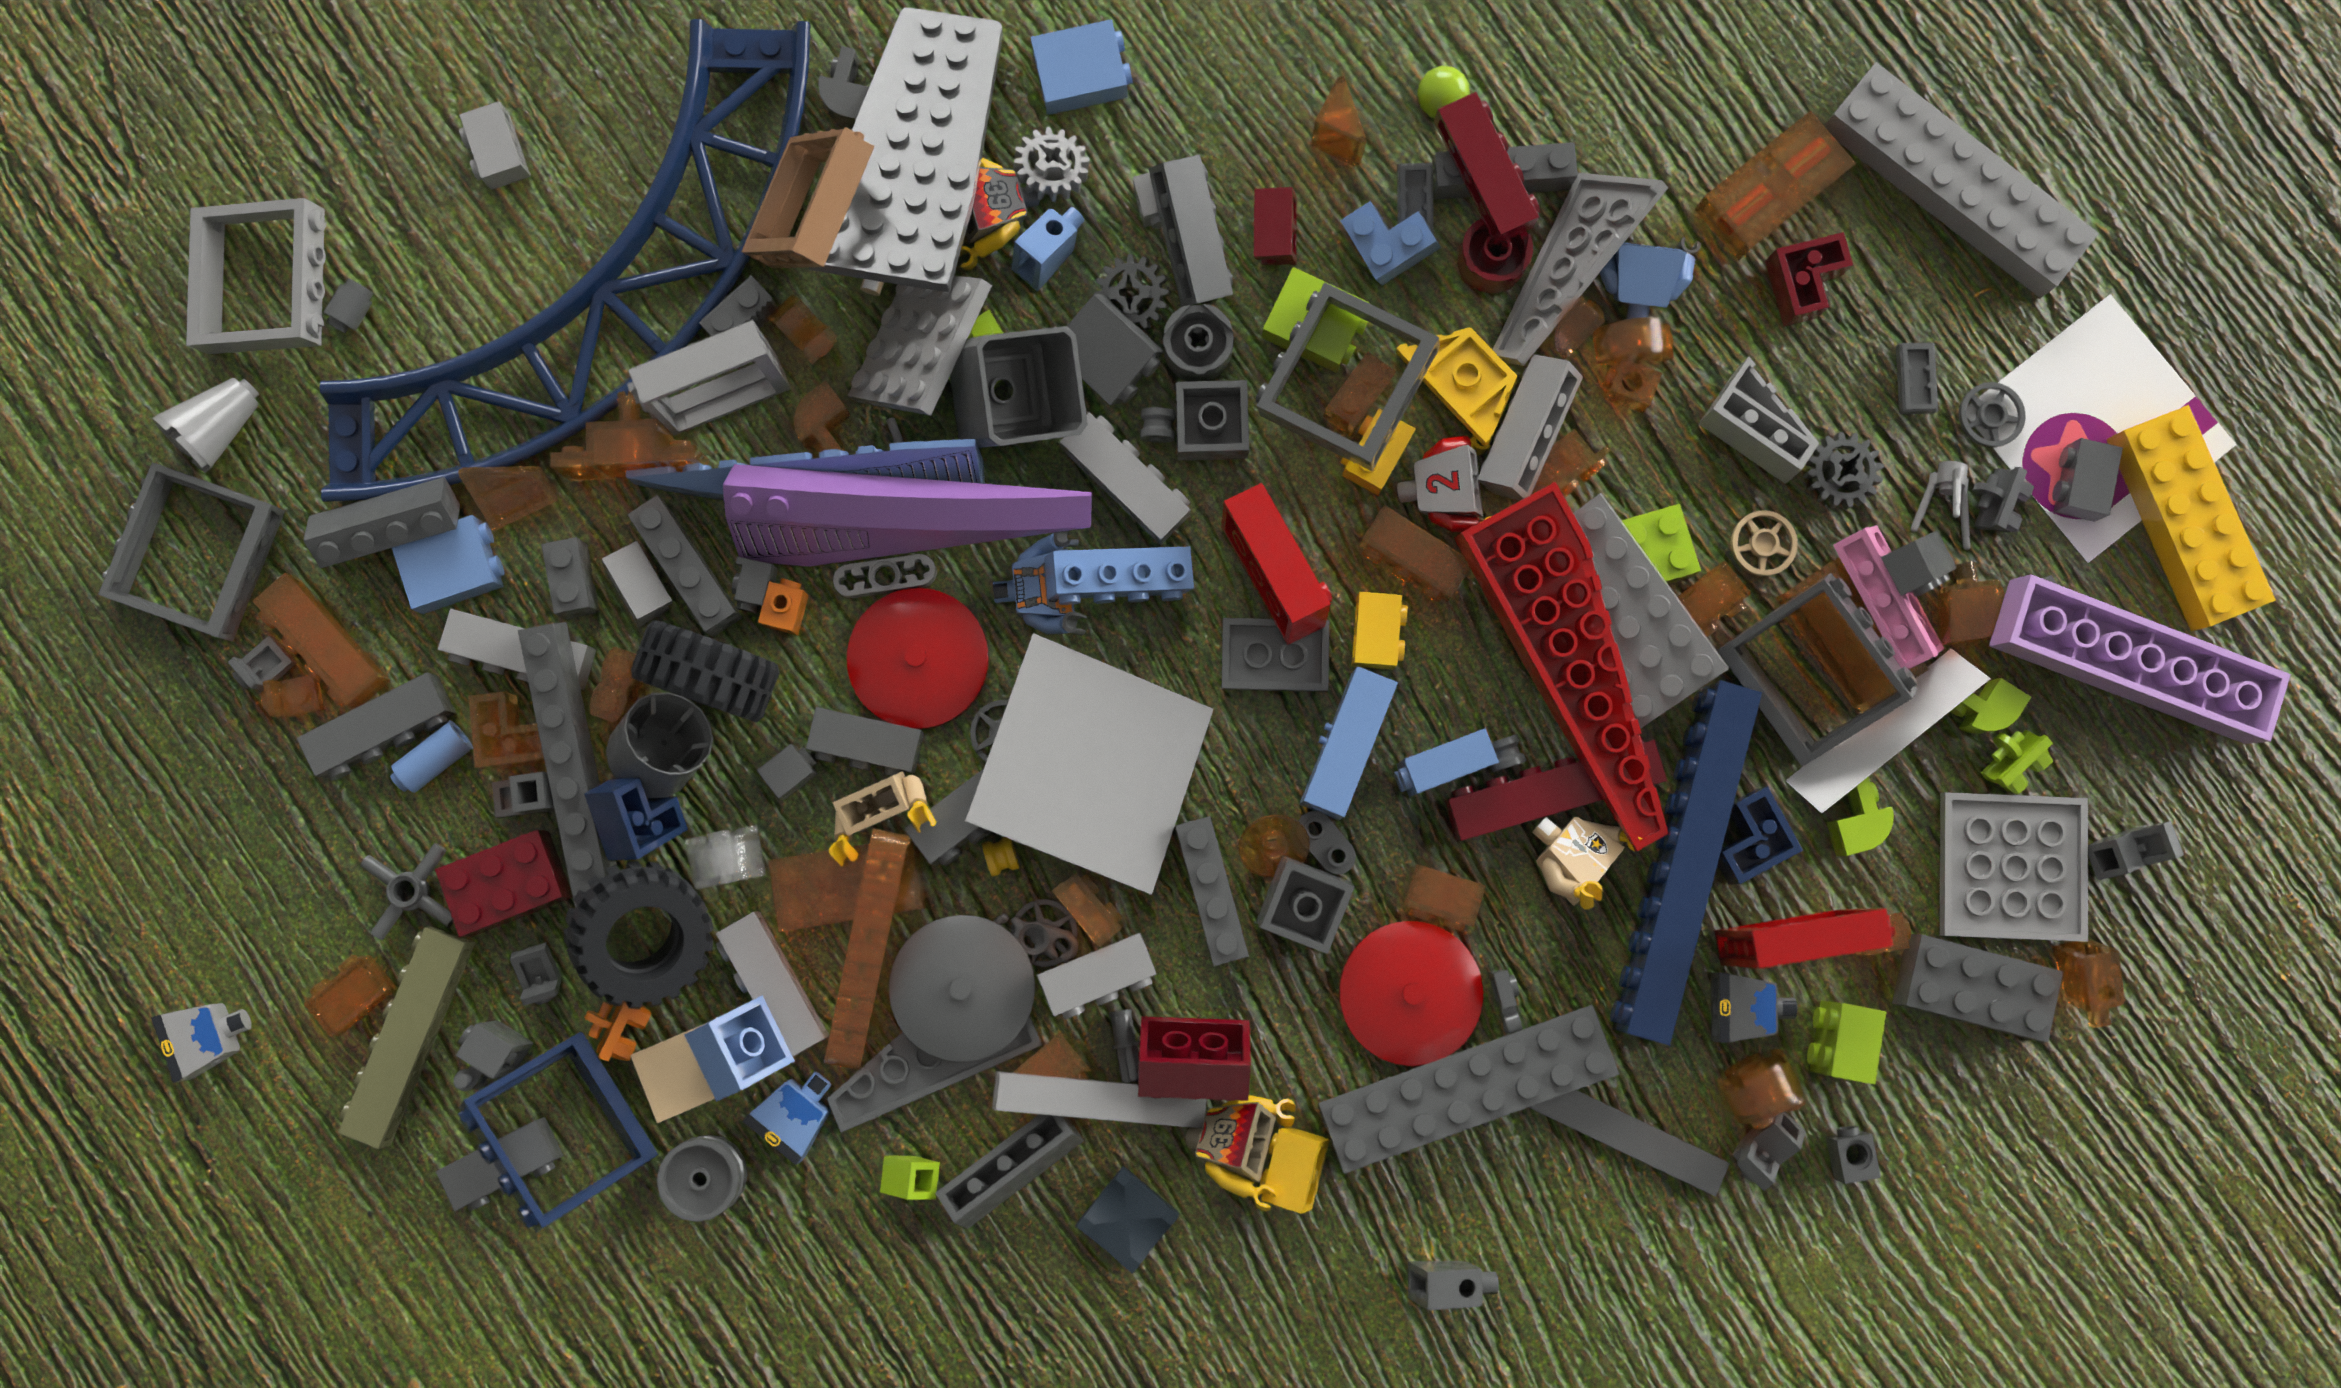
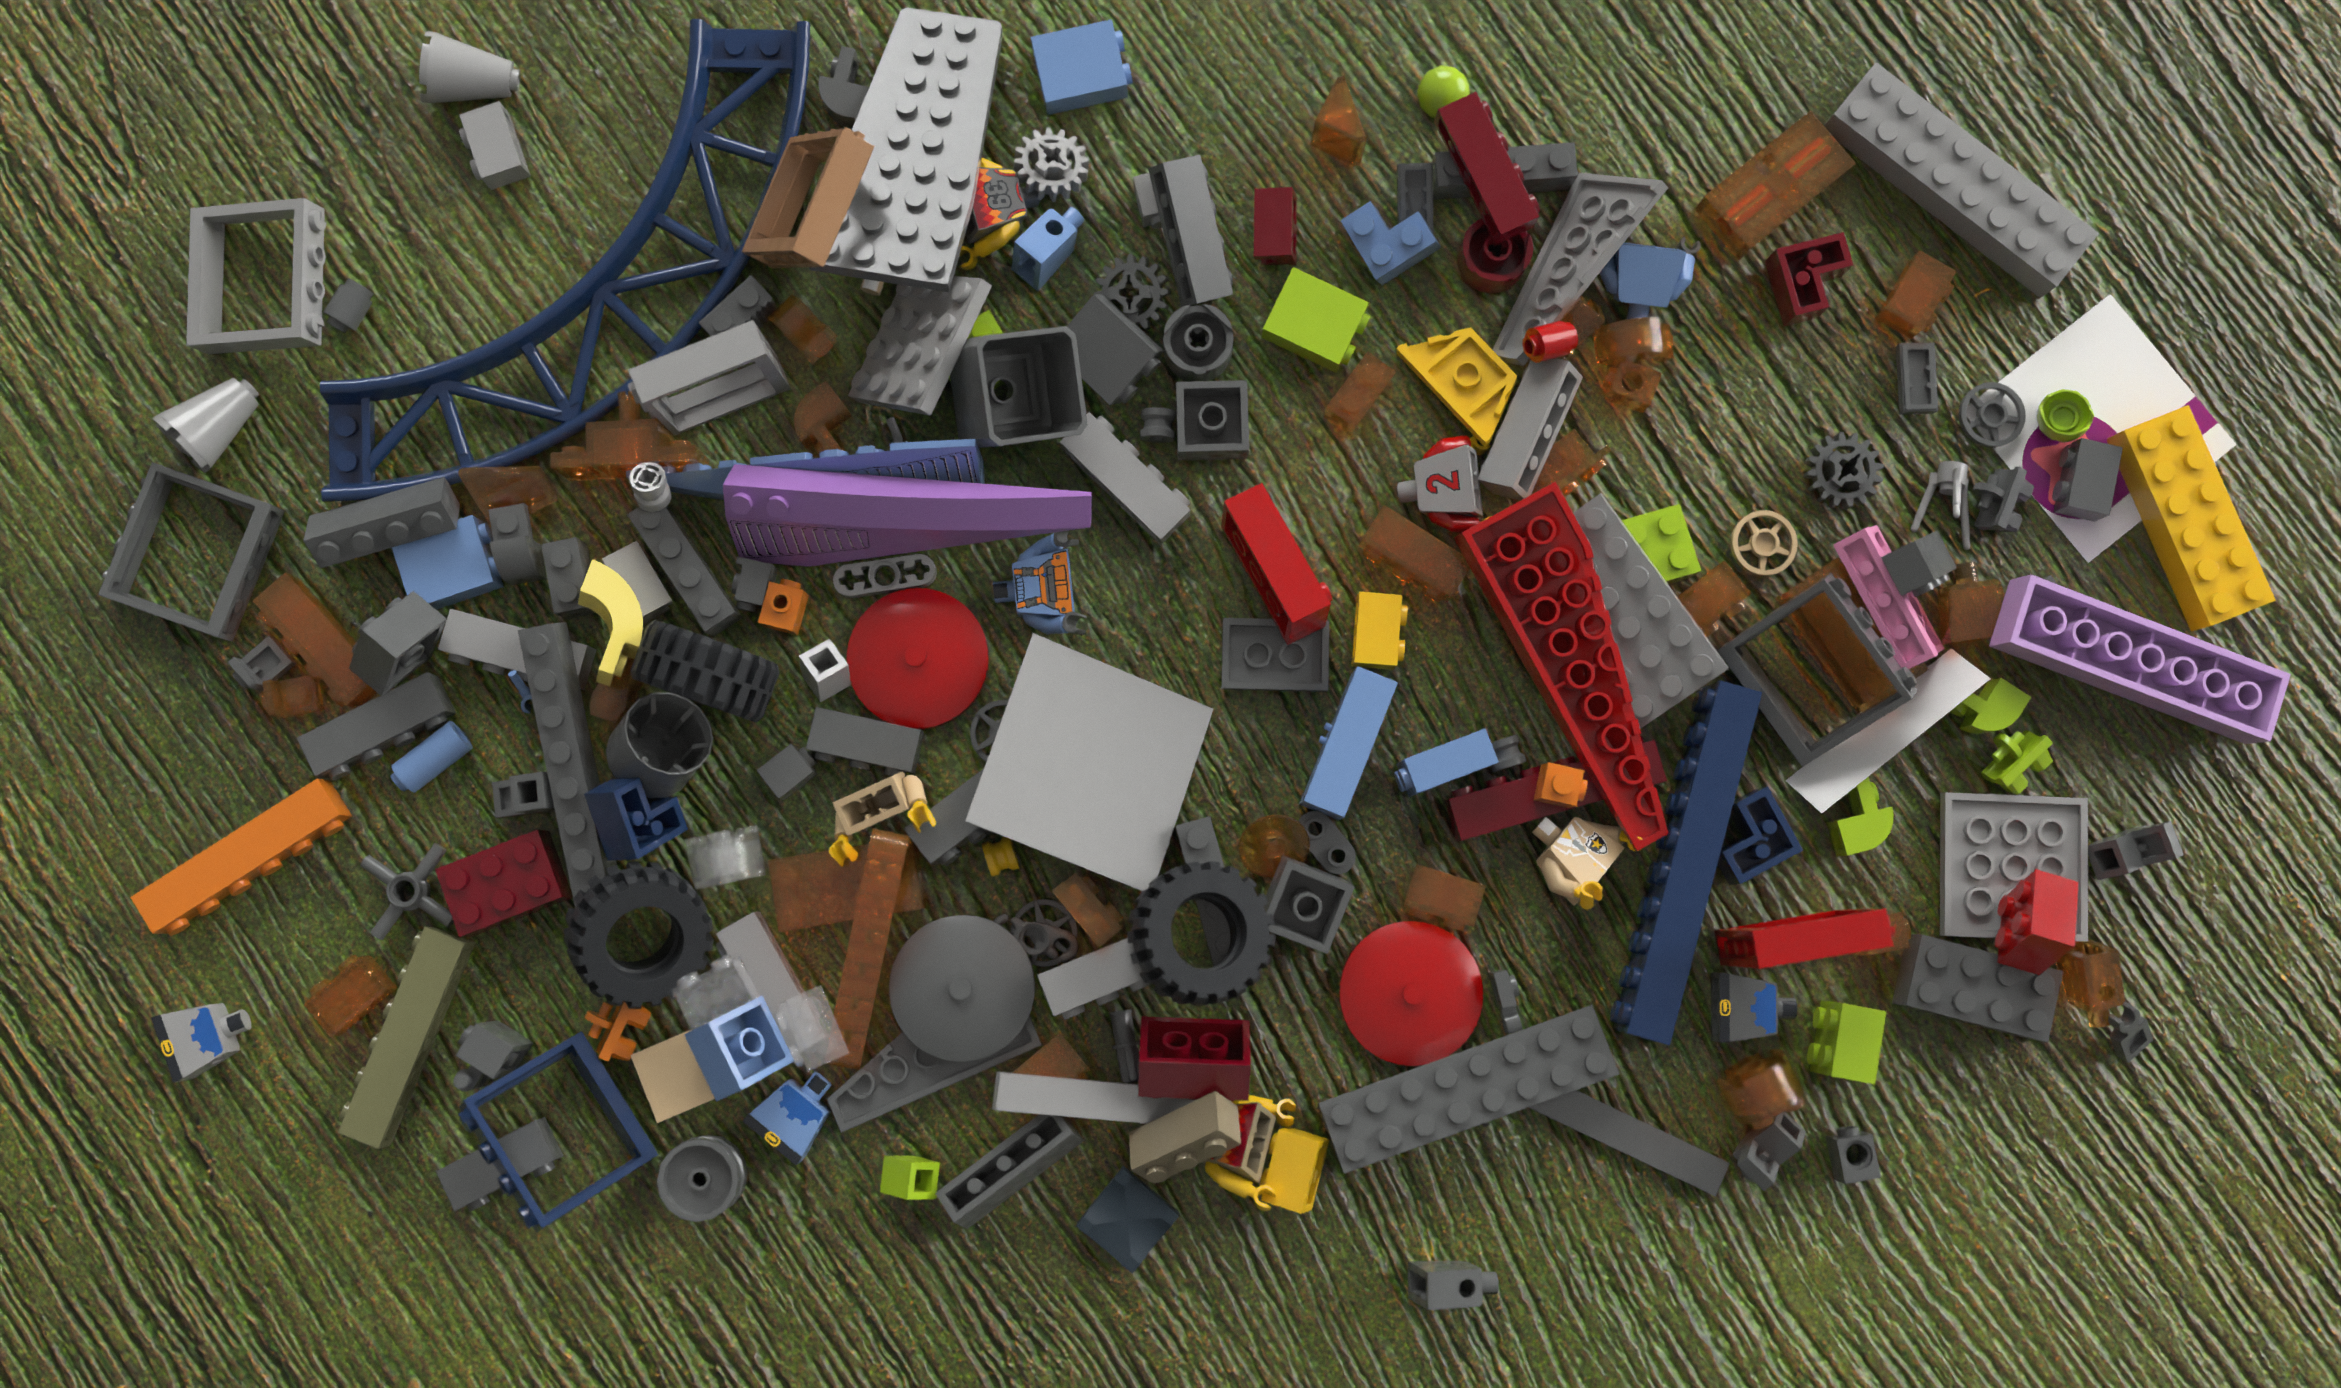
clear orange brick [468,691,545,770] -> none
dark grey bracket [510,942,562,1005] -> none
medium blue brick [1044,547,1194,605] -> none
dark grey window [1255,282,1440,472] -> none
yellow brick [1341,408,1416,496] -> none
light grey wedge [1699,357,1819,484] -> none
none -> orange brick [130,778,352,936]
none -> dark grey brick [349,591,447,696]
none -> light grey cone [419,31,520,103]
none -> dark grey brick [488,503,547,585]
none -> medium blue hand [508,670,532,713]
none -> light yellow arch [578,559,643,686]
none -> light grey wheel [629,462,671,512]
none -> clear bracket [672,954,759,1030]
none -> clear bracket [775,985,849,1072]
none -> light grey brick [799,639,851,702]
none -> black tyre [1127,861,1276,1006]
none -> dark tan brick [1129,1091,1241,1184]
none -> red brick [1522,321,1578,363]
none -> orange brick [1534,762,1587,808]
none -> clear orange brick [1875,251,1957,339]
none -> red brick [1995,869,2079,975]
none -> lime hair [2036,389,2094,443]
none -> dark grey plate [2108,1002,2153,1063]

